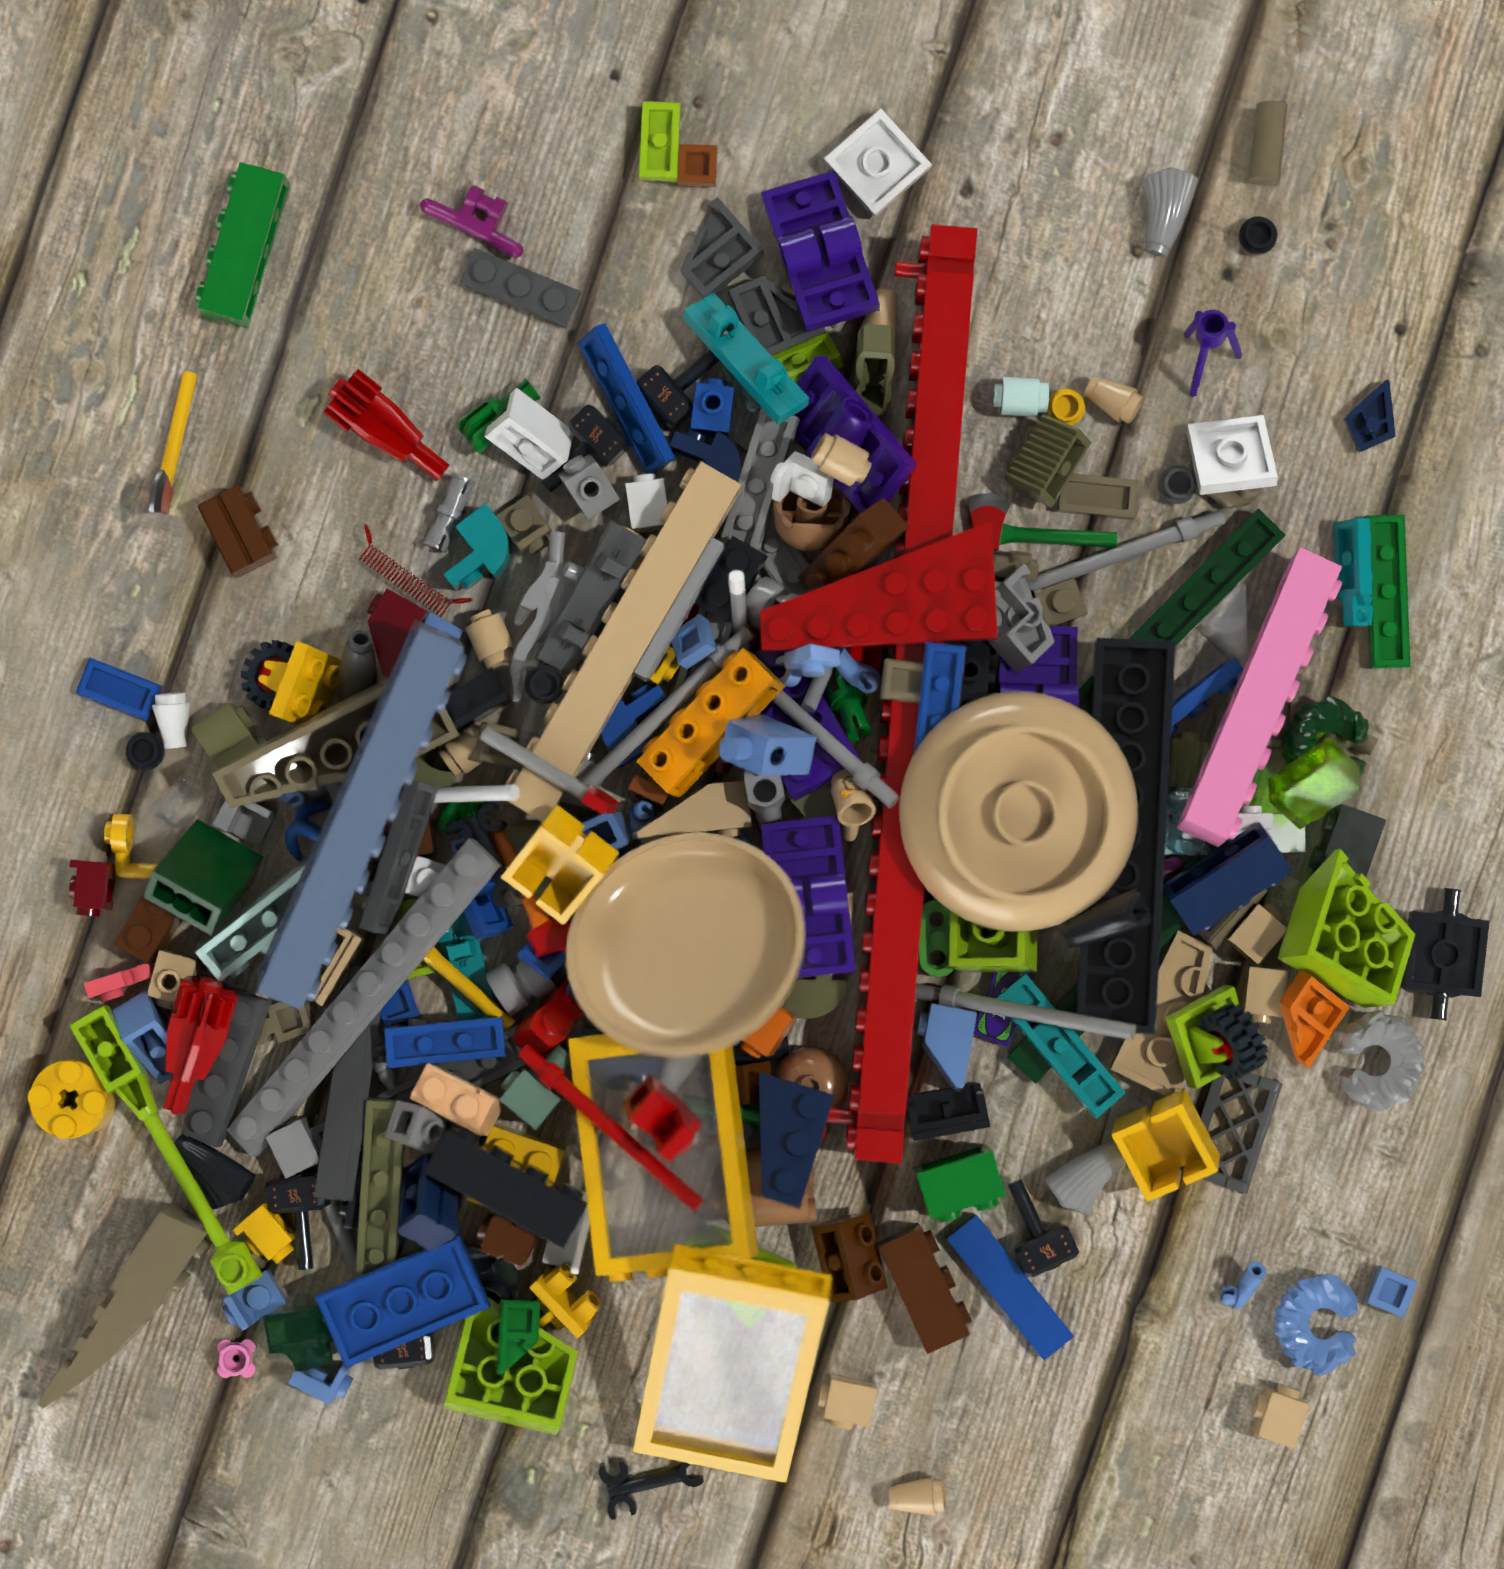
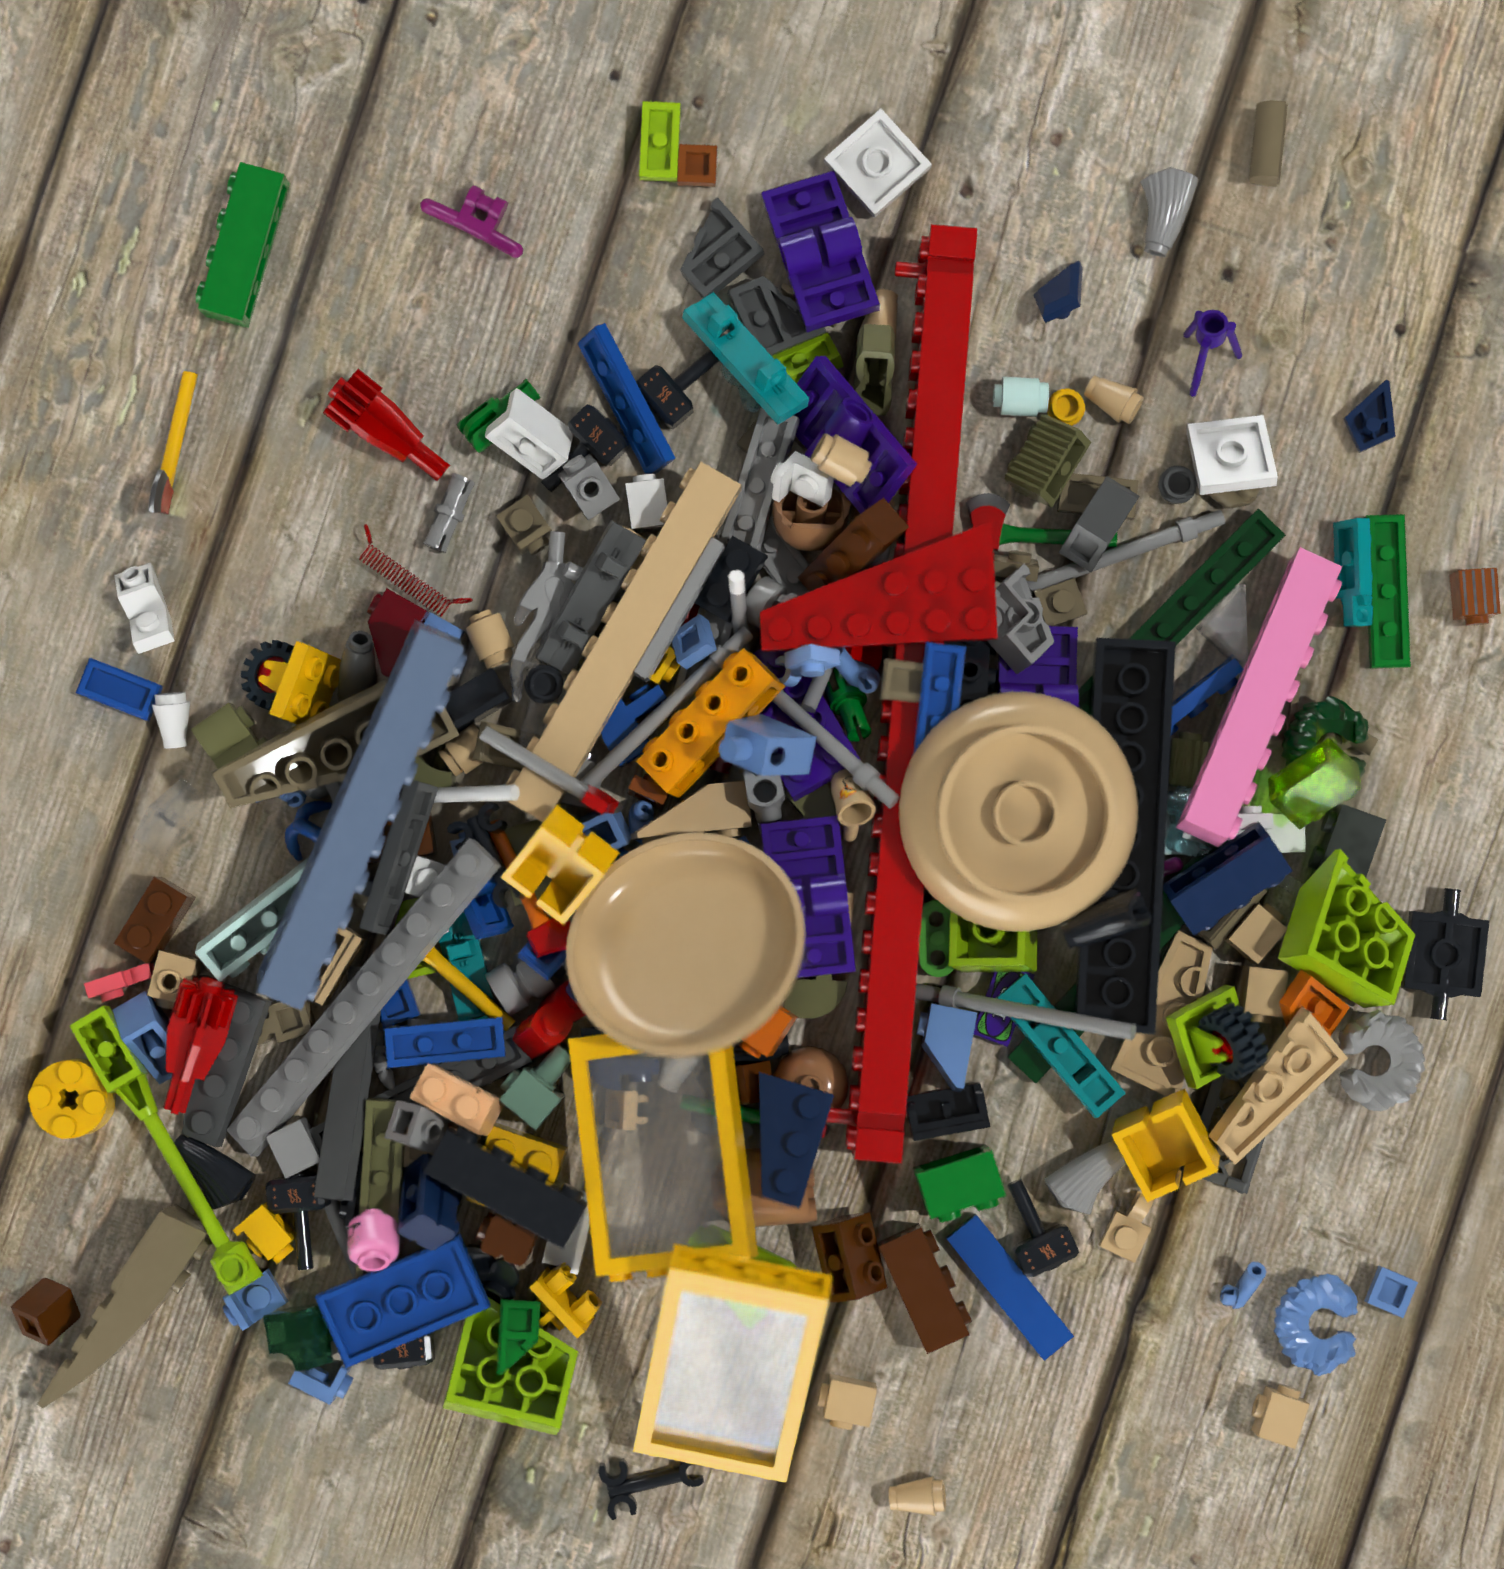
dark red brick [69,860,116,917] -> none
yellow plate [104,814,158,879] -> none
black plate [126,732,165,771] -> none
dark green brick [143,819,264,935] -> none
reddish brown brick [197,485,279,578] -> none
light grey panel [212,799,277,846] -> none
bright pink plate [217,1339,256,1378] -> none
green arm [434,801,488,835] -> none
teal brick [443,503,511,591] -> none
dark grey plate [460,248,581,328] -> none
red bar [518,1044,705,1212] -> none
red brick [623,1074,702,1163] -> none
dark blue brick [670,430,741,482] -> none
blue brick [691,378,735,439] -> none
black plate [1238,216,1277,255] -> none
none -> reddish brown panel [10,1278,81,1346]
none -> white slope [115,562,175,654]
none -> bright pink head [347,1209,399,1271]
none -> dark blue piece [1033,261,1083,323]
none -> dark grey slope [1059,476,1140,572]
none -> tan plate [1099,1190,1154,1263]
none -> tan wing [1208,1006,1348,1165]
none -> dark orange brick [1449,567,1501,626]

